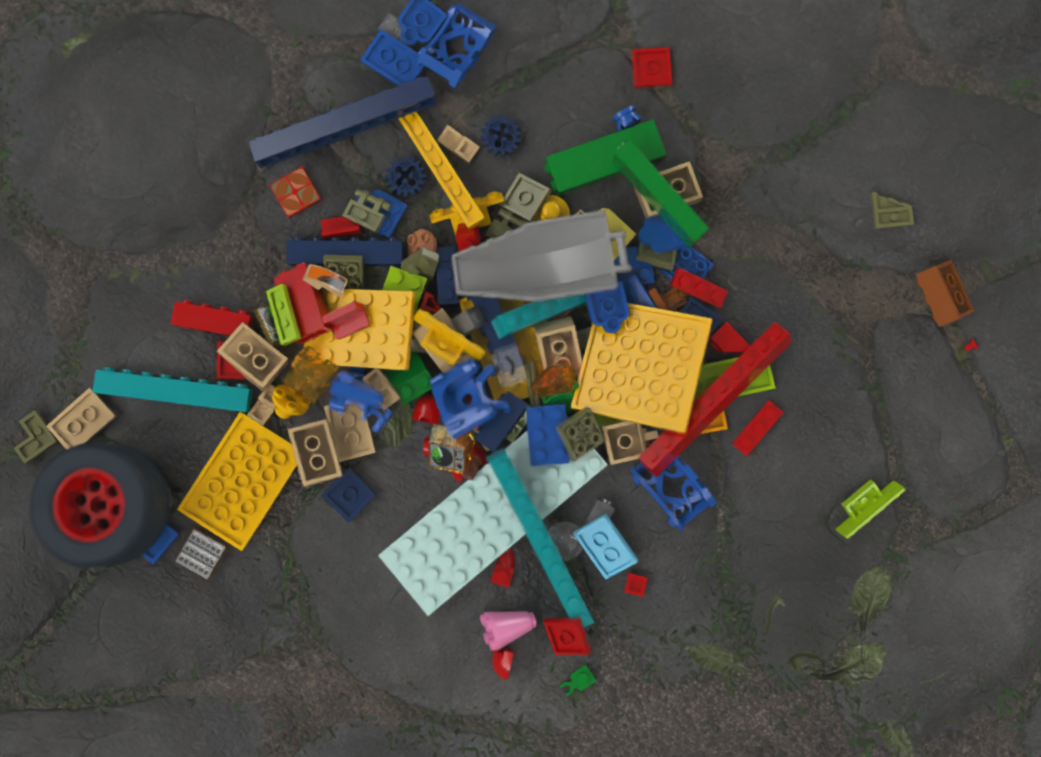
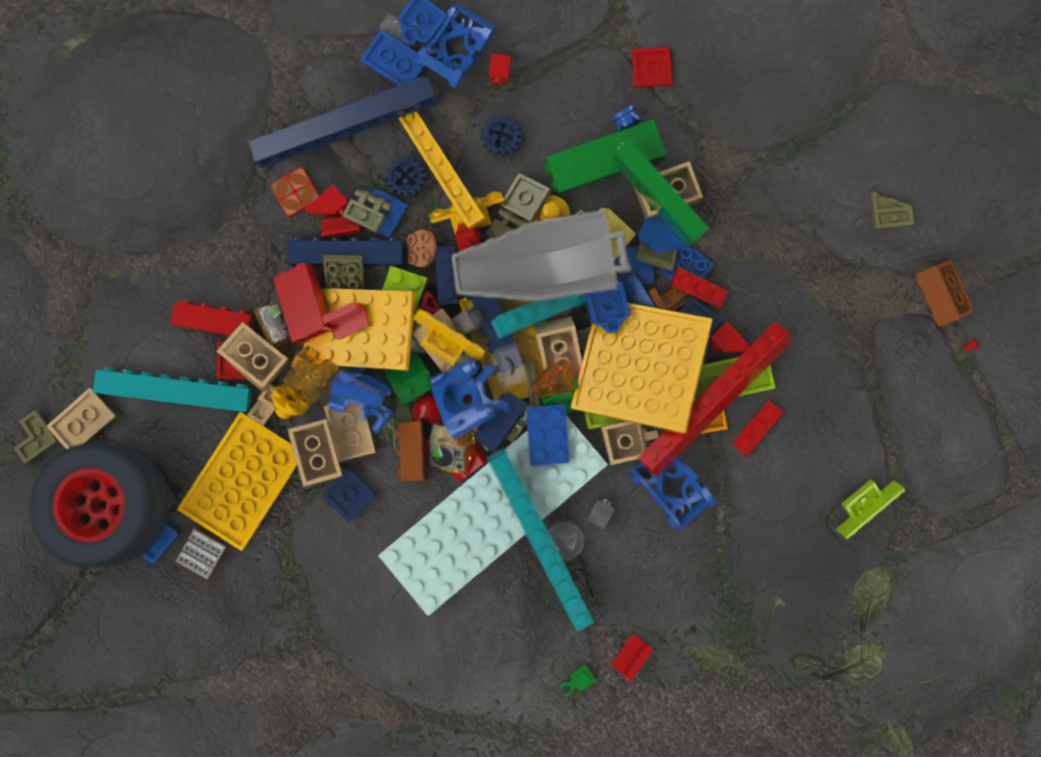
lime plate [266,284,301,346] -> none
slope [303,264,348,297] -> none
tan slope [362,368,400,410] -> none
olive wing [401,247,439,281] -> none
tan slope [436,125,480,163] -> none
copper piece [463,456,482,481] -> none
bright pink cone [480,611,536,651] -> none
red plate [490,547,515,588] -> none
red brick [492,647,514,680] -> none
red tile [543,618,591,655] -> none
olive tile [556,407,606,461] -> none
medium azure tile [573,514,638,580] -> none
red plate [624,572,648,597] -> none
none -> red slope [305,184,349,217]
none -> dark orange slope [396,421,426,481]
none -> red brick [489,54,511,86]
none -> red panel [611,634,653,682]

